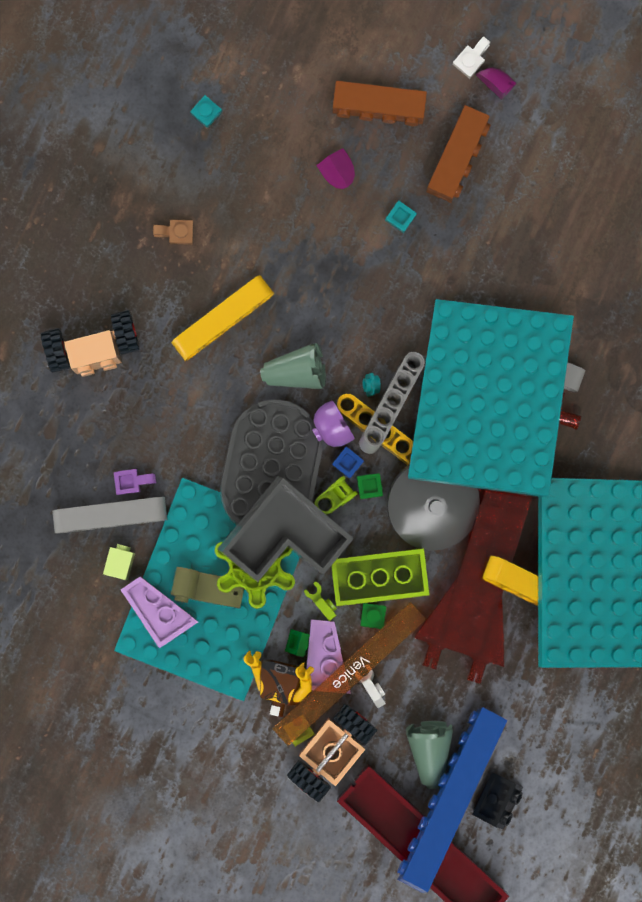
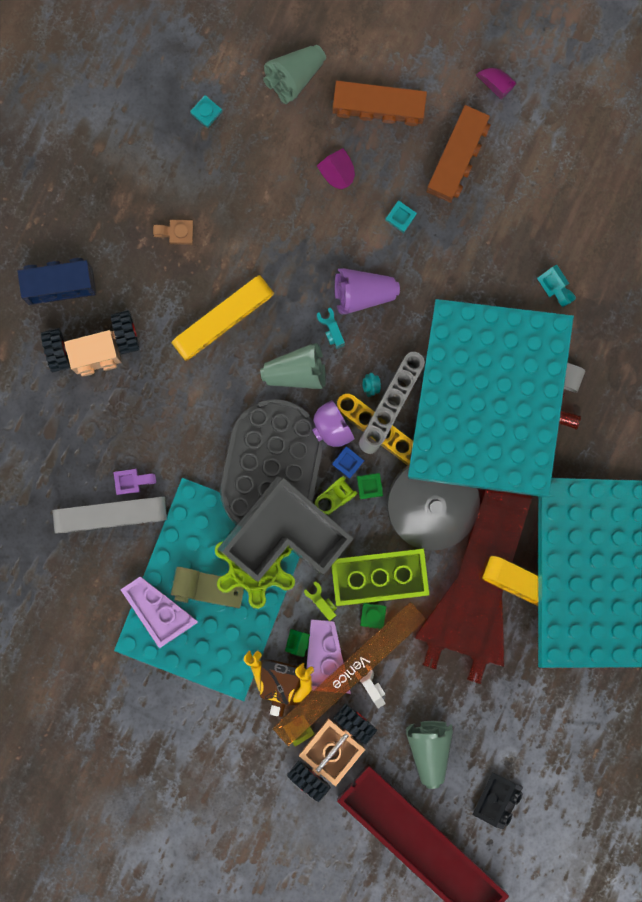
yellowish green brick [103,544,135,580] -> none
blue brick [397,707,507,893] -> none
white plate [453,36,490,79] -> none
none -> dark blue brick [17,258,96,305]
none -> sand green cone [263,45,326,104]
none -> teal plate [317,308,345,349]
none -> medium lavender cone [335,268,400,315]
none -> teal plate [537,265,576,307]

